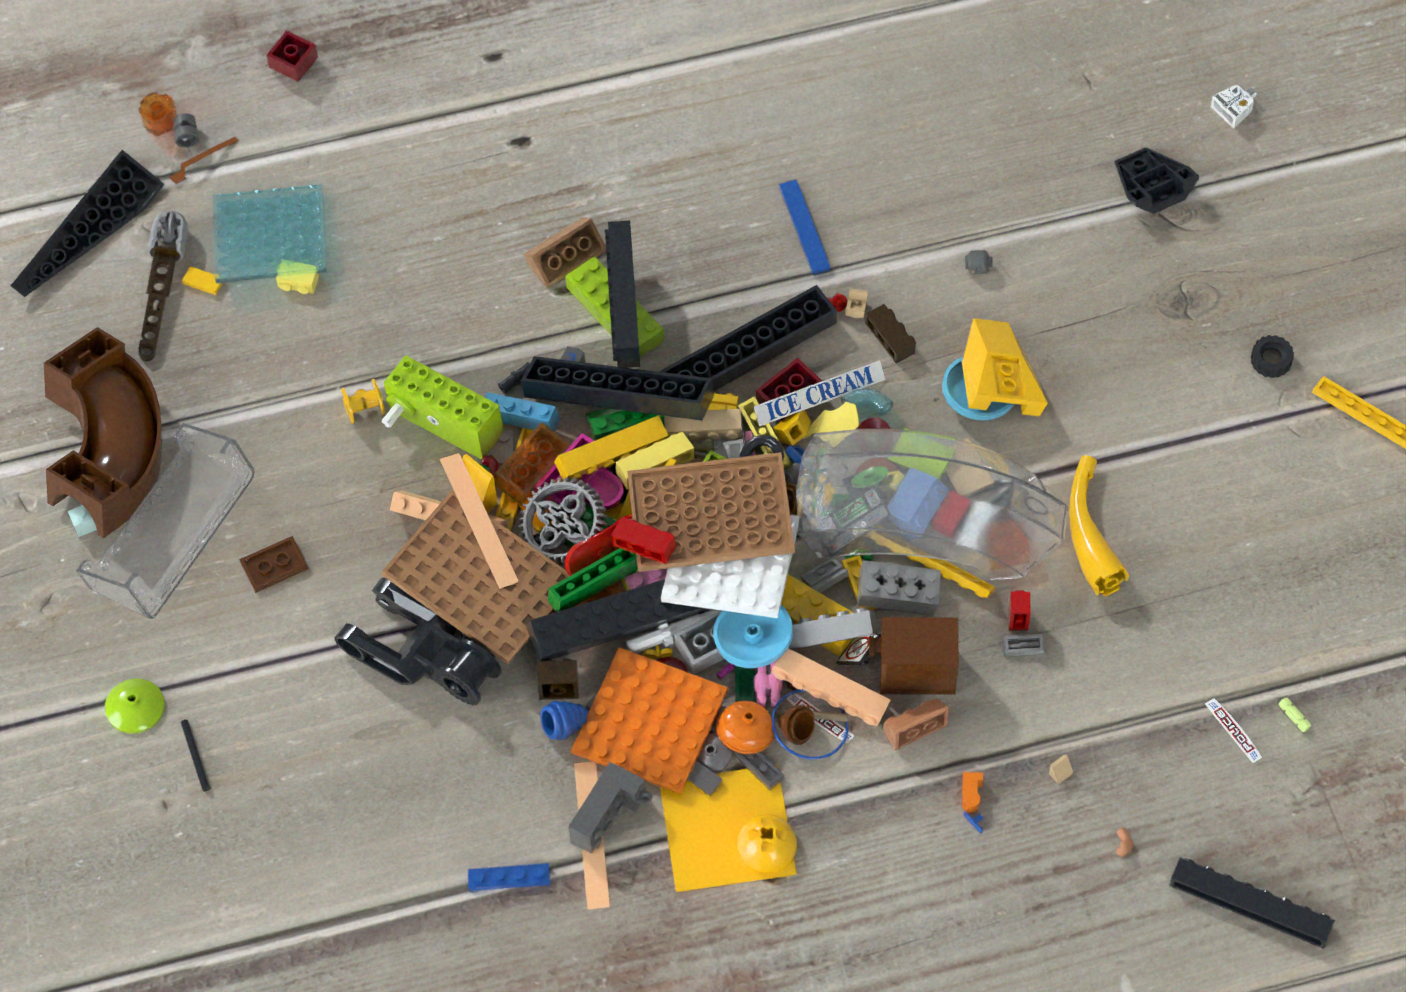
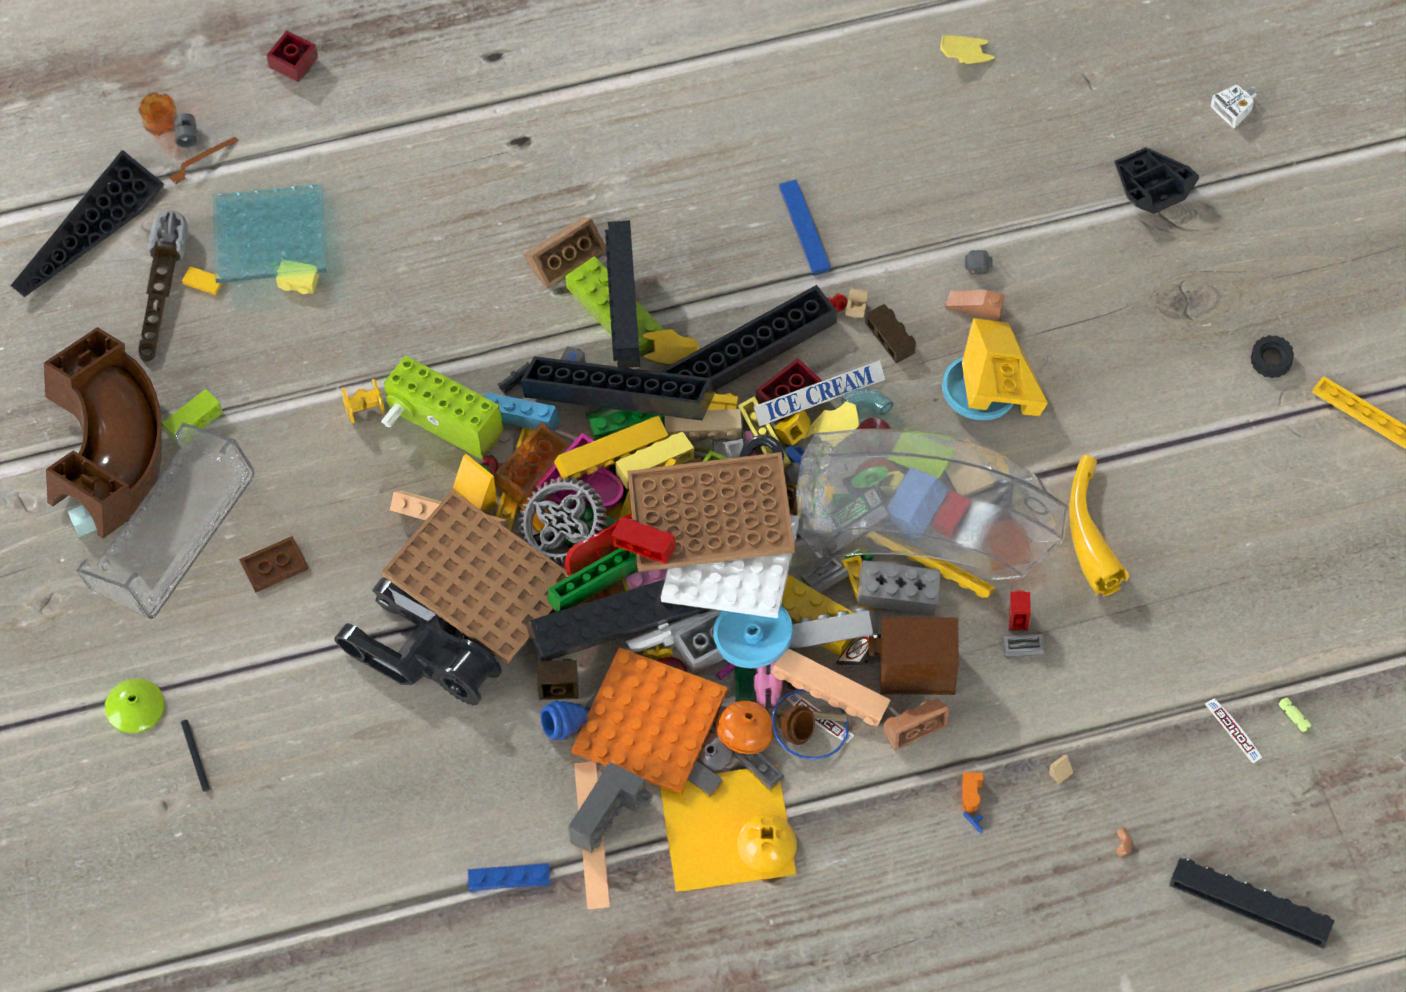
light nougat sticker [440,453,519,589] -> none
none -> lime brick [162,389,223,446]
none -> yellow shield [642,329,700,365]
none -> light yellow shield [941,35,995,64]
none -> nougat slope [945,290,1005,321]

